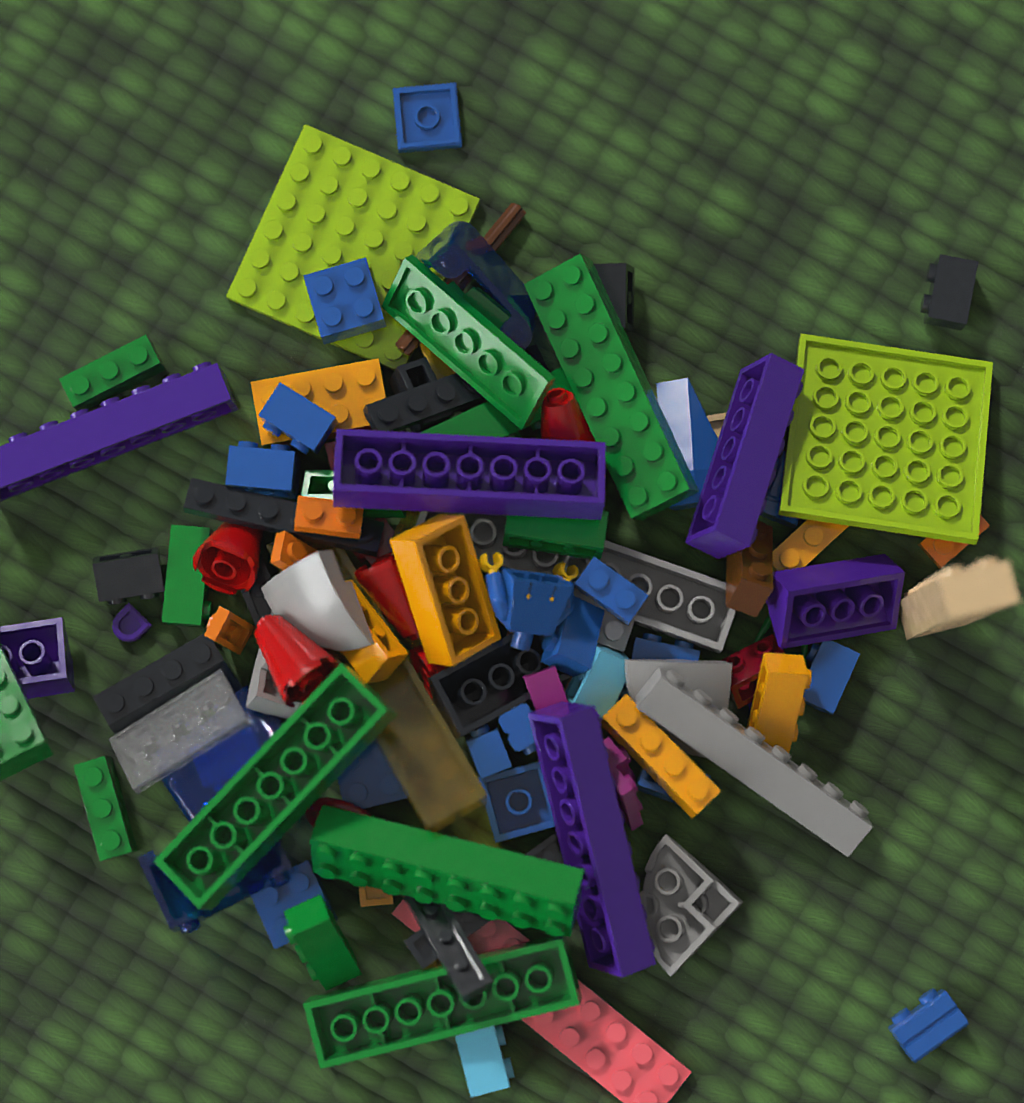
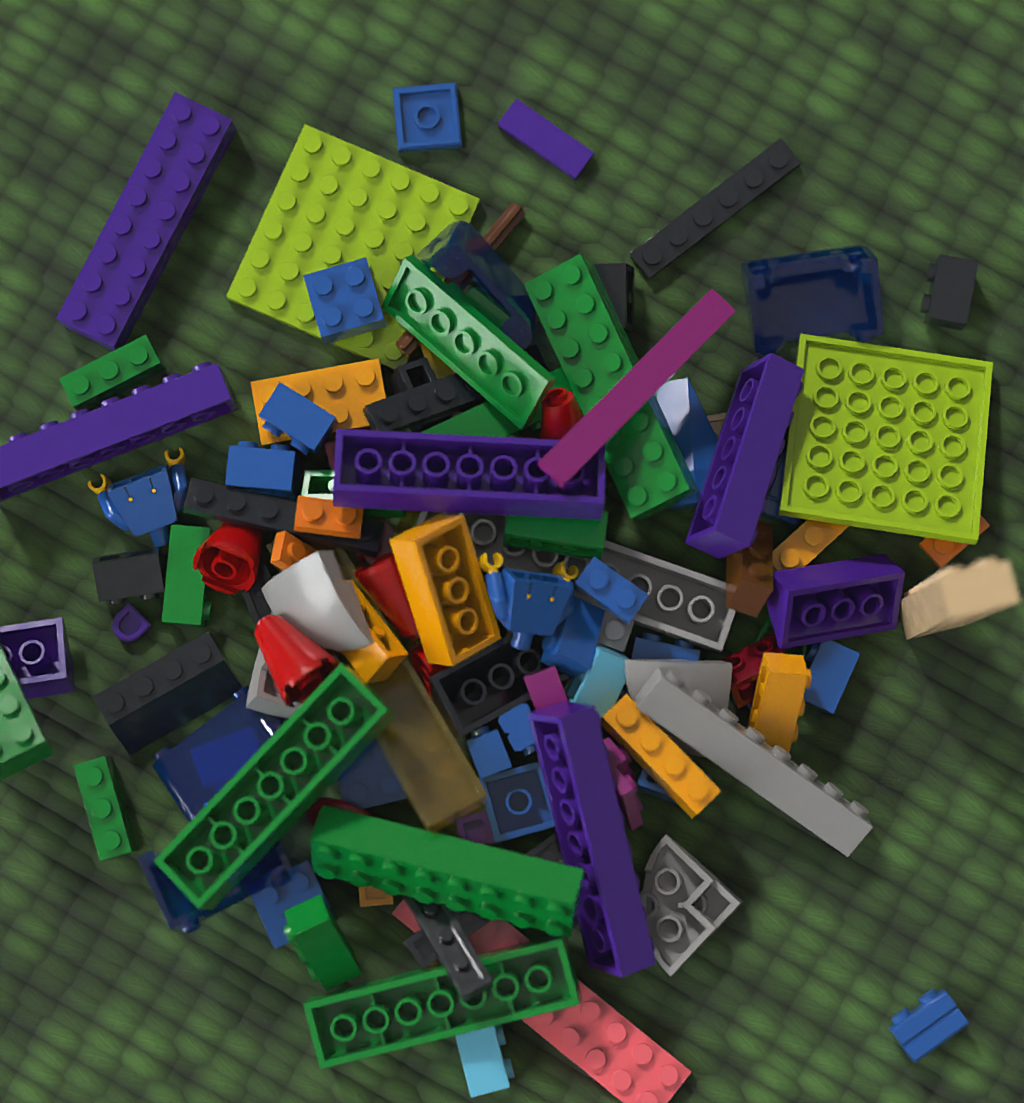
clear tile [109,669,251,794] -> none
orange plate [204,606,255,655] -> none
none -> dark purple brick [56,92,237,351]
none -> blue torso [88,447,188,547]
none -> tile [455,810,495,845]
none -> dark purple tile [498,98,594,181]
none -> magenta tile [537,289,736,488]
none -> black plate [629,138,801,281]
none -> clear blue windscreen [741,245,884,356]

